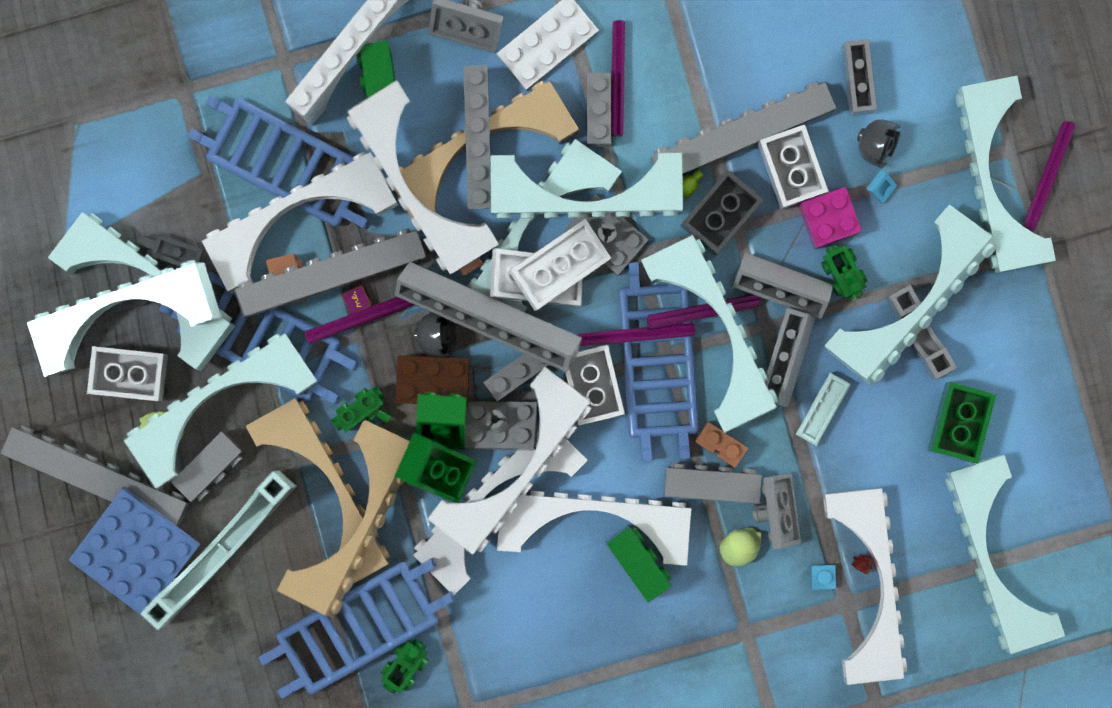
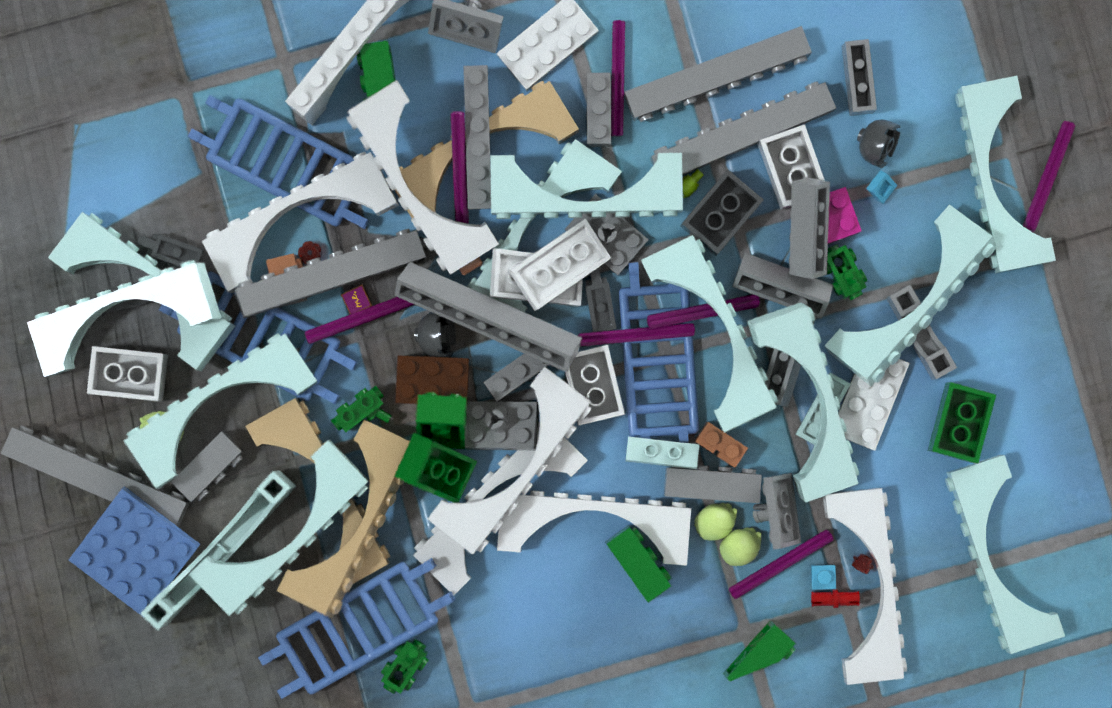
none -> light aqua arch [189,439,369,616]
none -> clear red plate [298,241,321,264]
none -> magenta axle [451,111,469,224]
none -> dark grey hinge [585,267,616,332]
none -> light grey brick [624,26,812,123]
none -> light aqua plate [626,437,699,469]
none -> yellowish green hair [694,503,737,541]
none -> green slope [723,620,796,681]
none -> magenta axle [729,529,834,599]
none -> light aqua arch [747,302,859,503]
none -> light grey brick [789,178,830,279]
none -> red pin [811,589,860,608]
none -> white plate [838,359,910,451]

